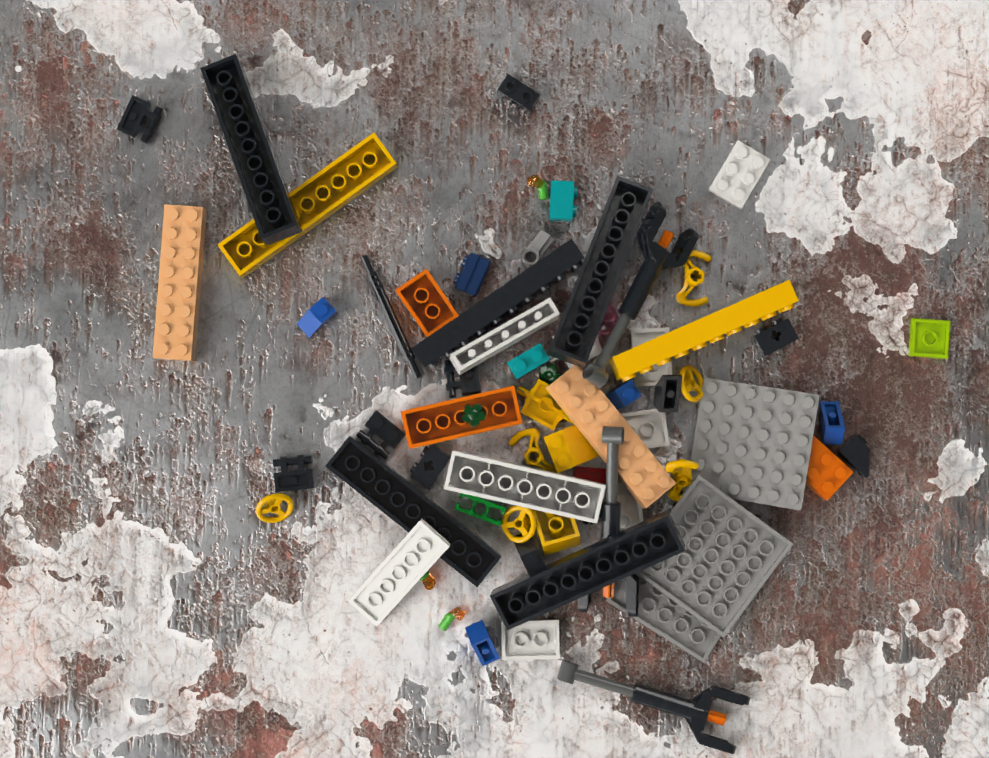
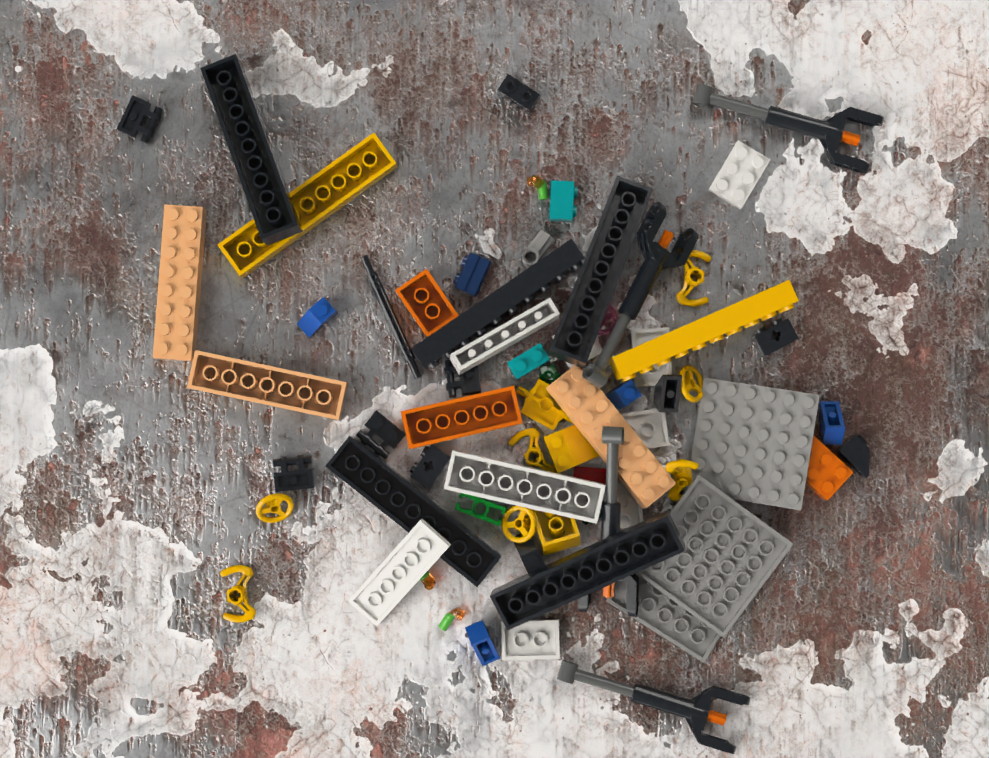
dark green plant [462,404,486,427] -> none
lime tile [908,318,951,359] -> none
none -> light nougat brick [187,350,349,420]
none -> yellow piece [220,565,256,623]
none -> black piece [692,84,884,174]

